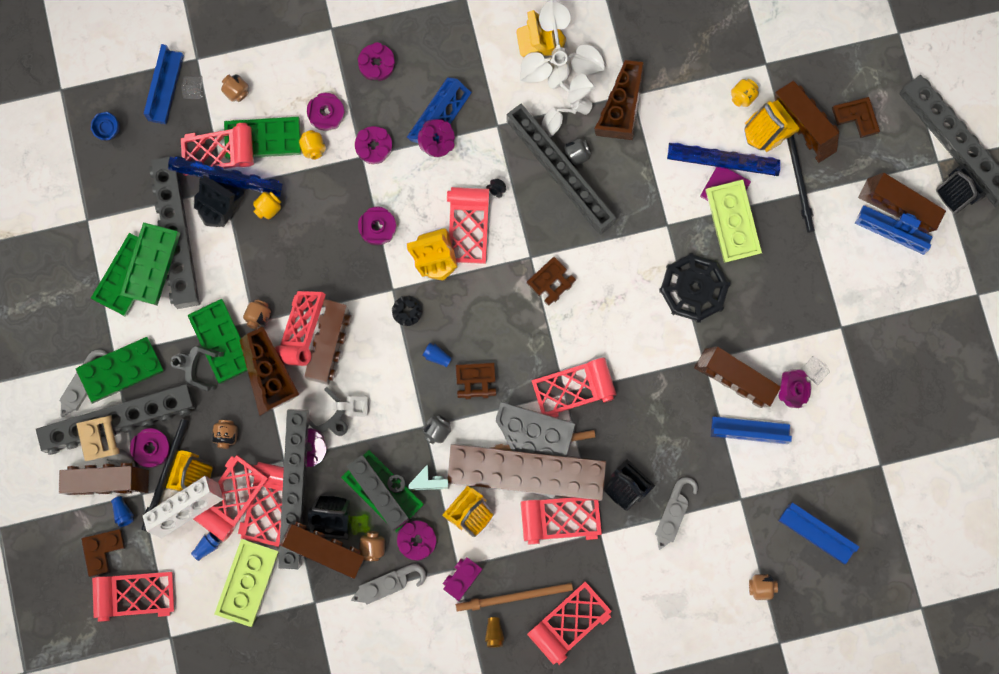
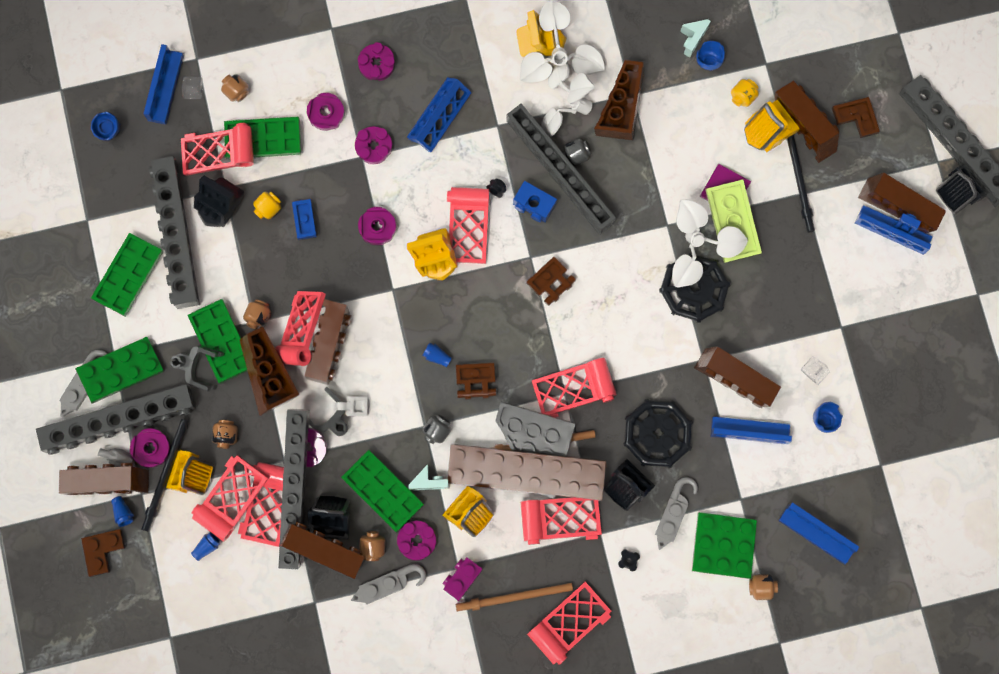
tan plate [76,415,120,461] -> none
coral piece [92,572,174,622] -> none
green plate [120,222,180,306] -> none
white brick [142,476,224,539] -> none
clear blue plate [168,156,283,197] -> none
yellowish green plate [214,539,279,627] -> none
yellow head [299,130,326,160] -> none
dark grey brick [346,455,409,532] -> none
clear neon green plate [350,514,370,535] -> none
dark grey bush [387,475,406,493] -> none
black gear [392,296,422,326] -> none
magenta plate [418,119,455,157] -> none
pearl gold cone [485,617,505,648] -> none
clear blue plate [667,143,780,176] -> none
magenta plate [778,370,811,408] -> none
none -> blue plate [292,199,317,240]
none -> blue brick [513,181,557,223]
none -> black plate [618,549,640,572]
none -> black plate [623,399,693,468]
none -> white plant [672,199,748,287]
none -> light aqua slope [681,19,711,57]
none -> green plate [691,512,757,579]
none -> blue hair [696,40,725,71]
none -> blue hair [813,402,843,433]

